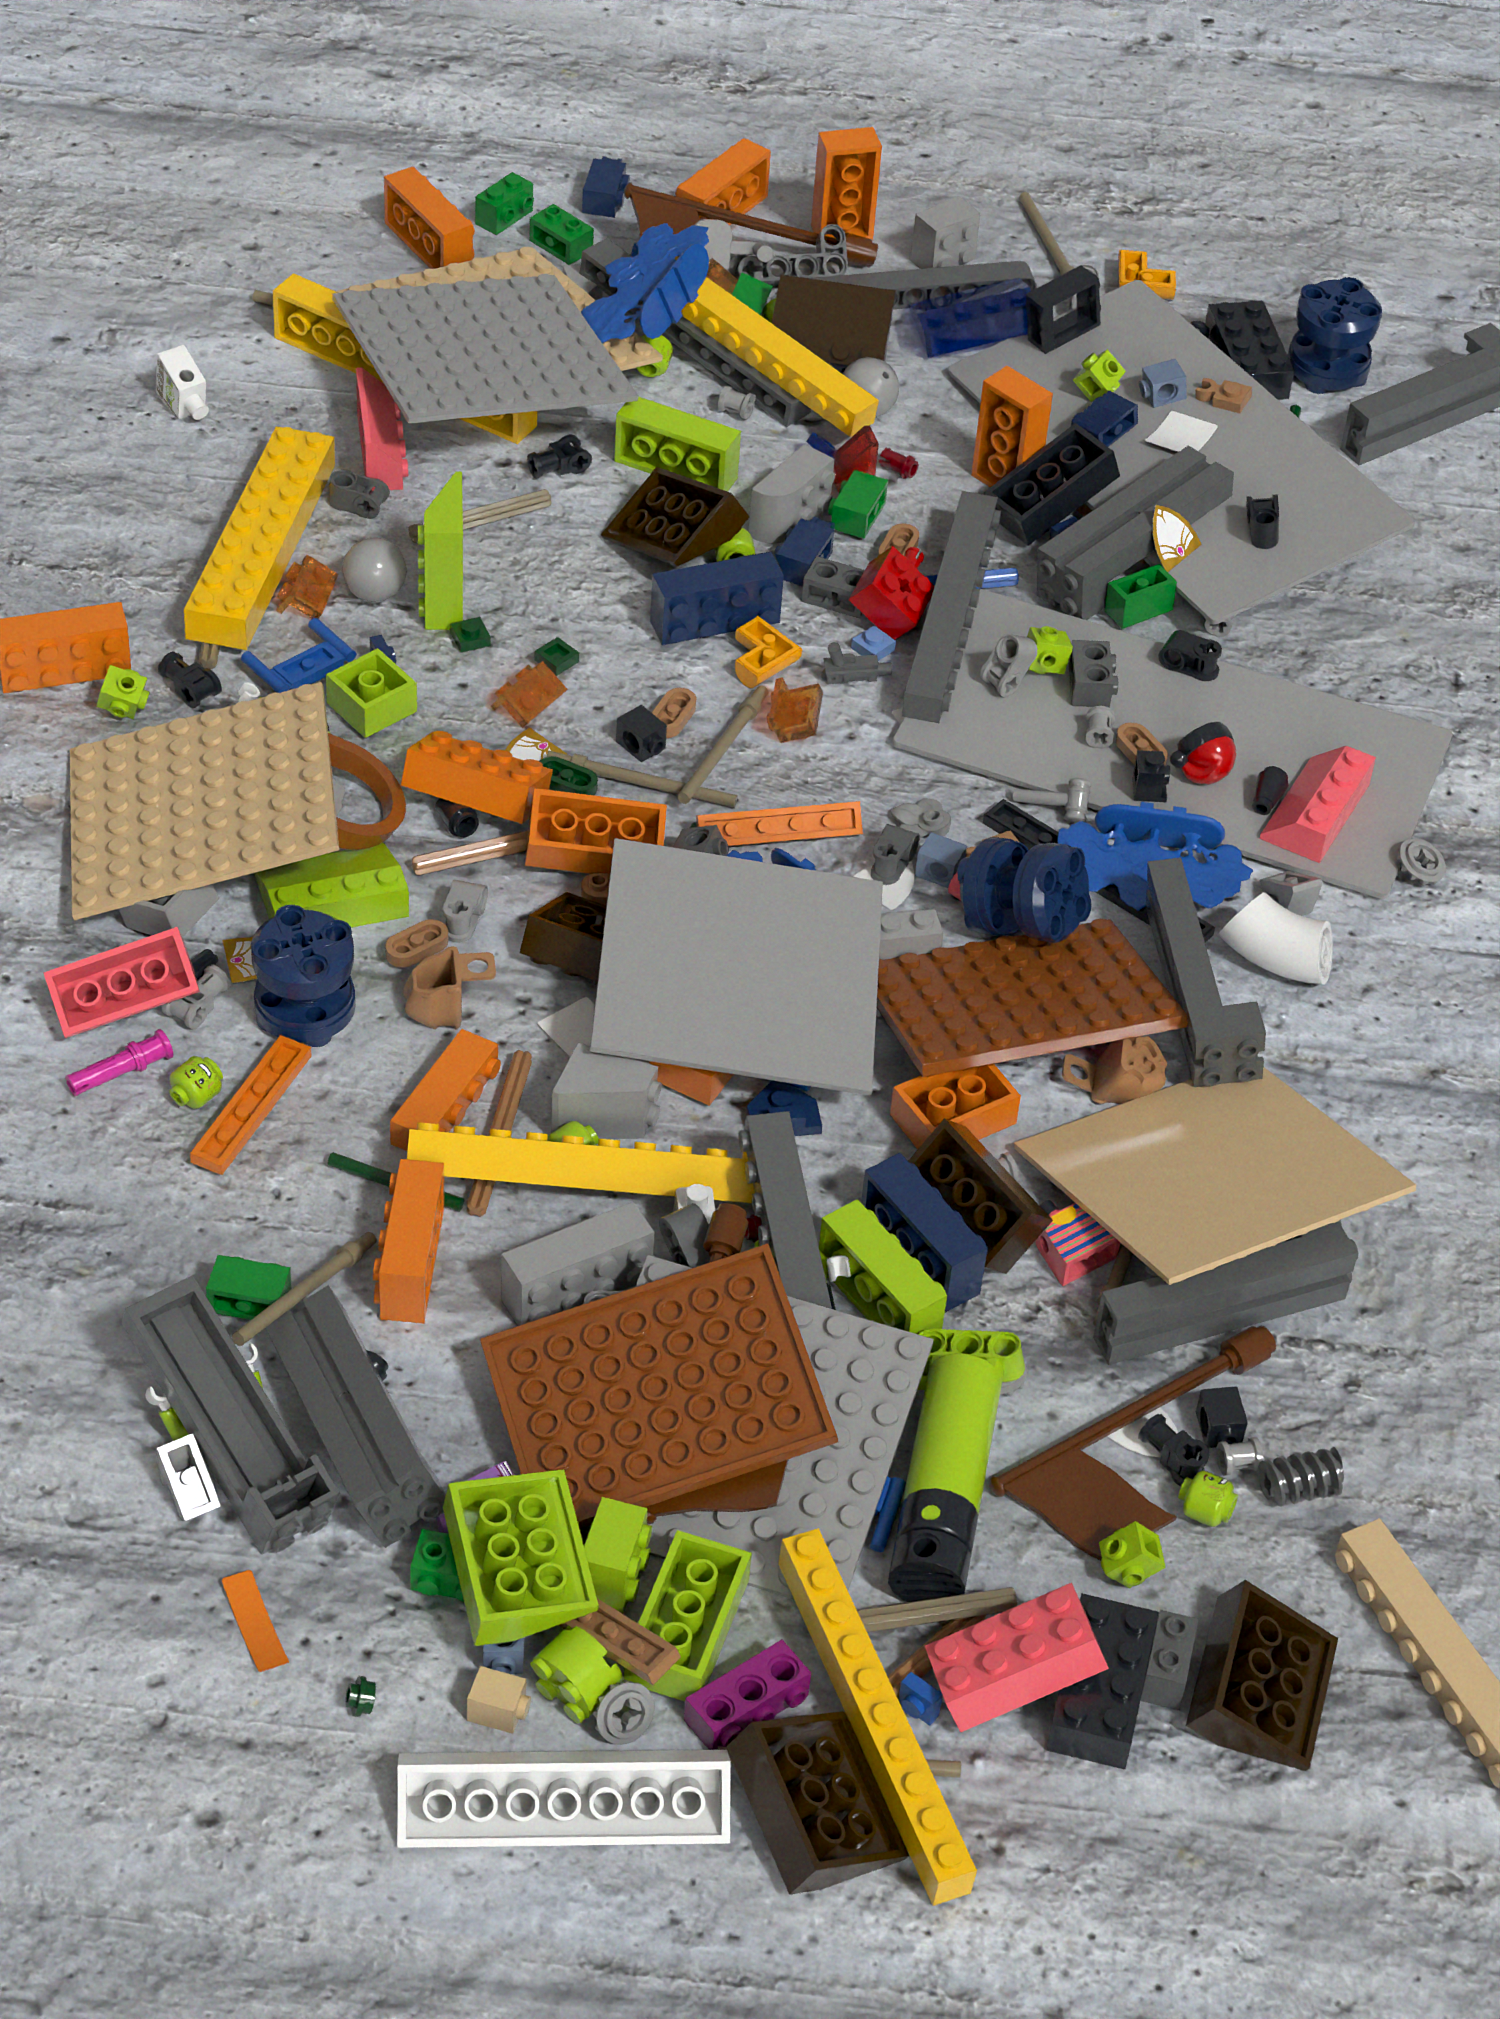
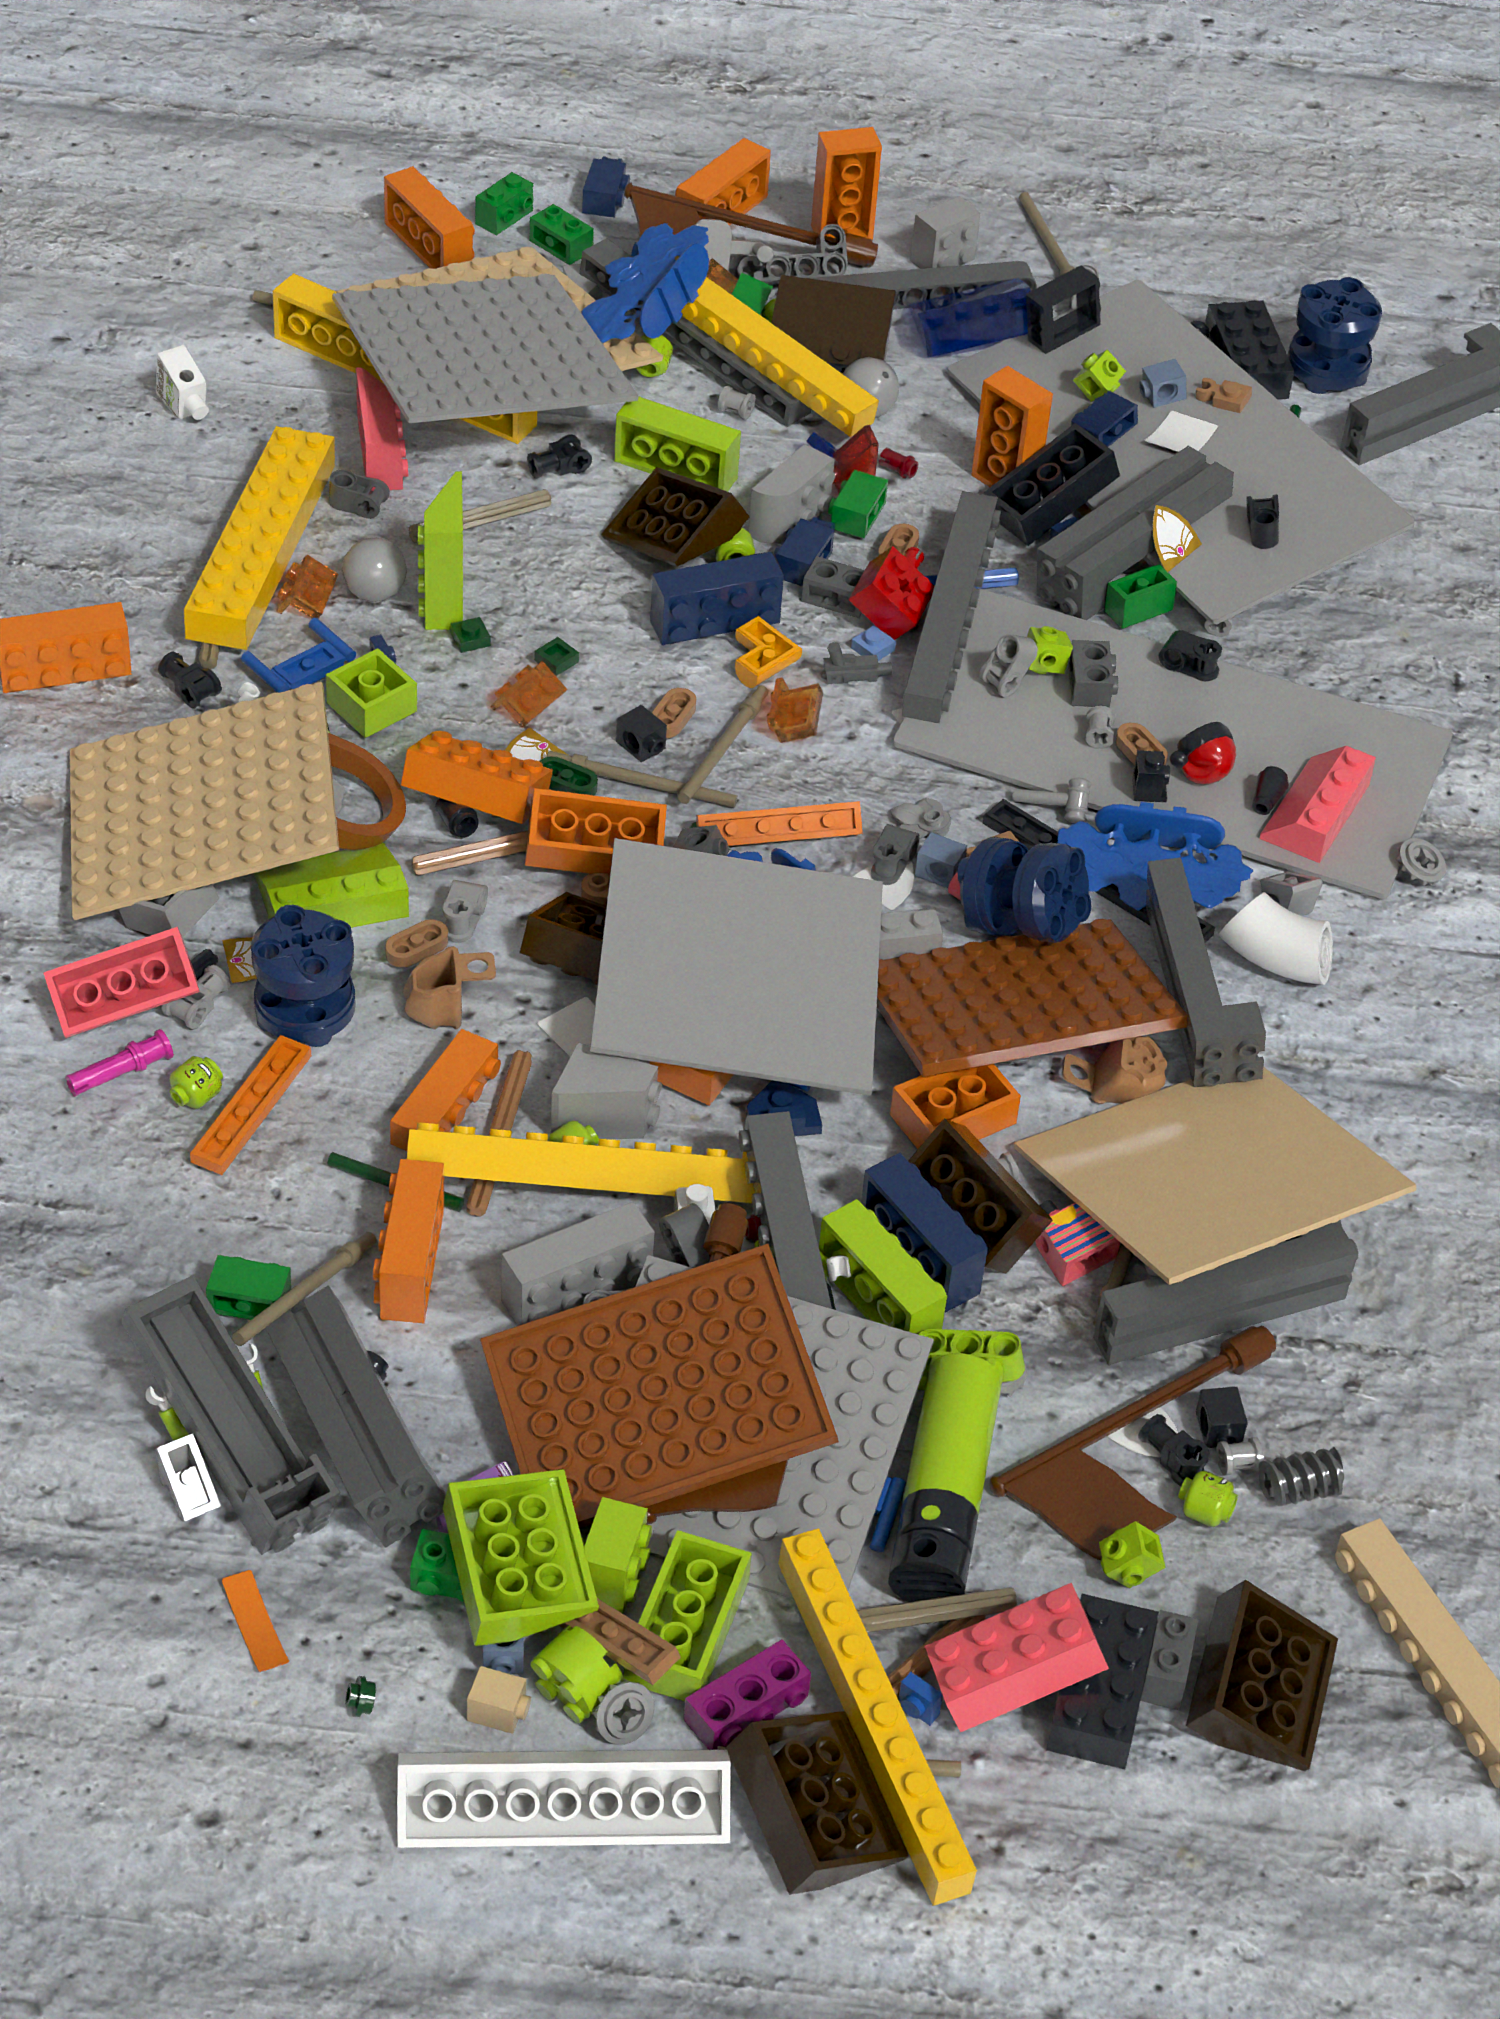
lime brick [96,665,150,720] -> none
light orange brick [1118,250,1176,300] -> none

